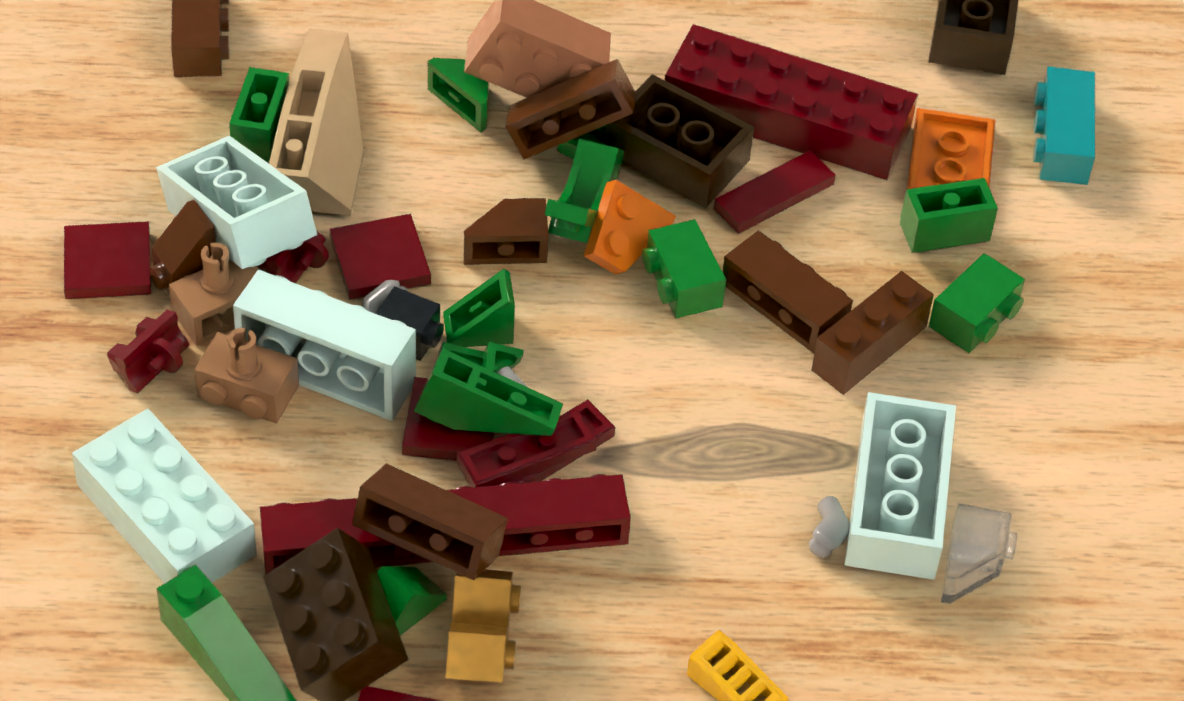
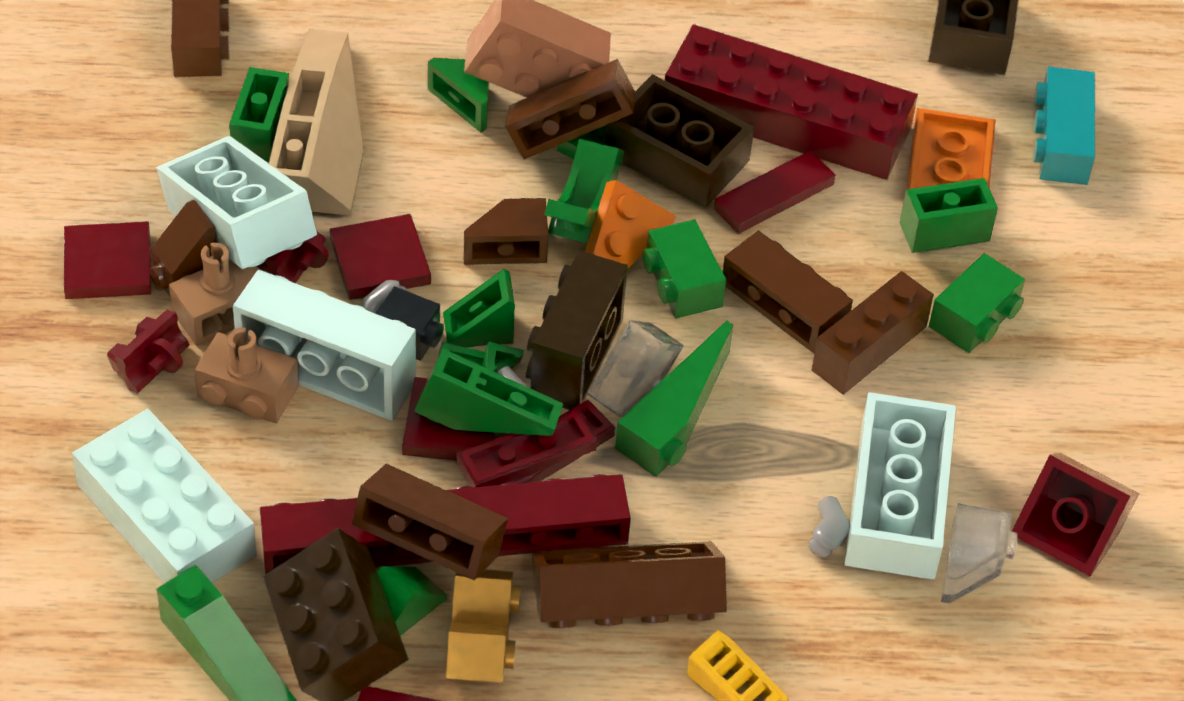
none -> dark brown brick [526,250,628,410]
none -> reddish brown slope [532,541,727,628]
none -> clear slope [587,320,684,417]
none -> green slope [615,320,733,477]
none -> dark red slope [1010,453,1140,576]

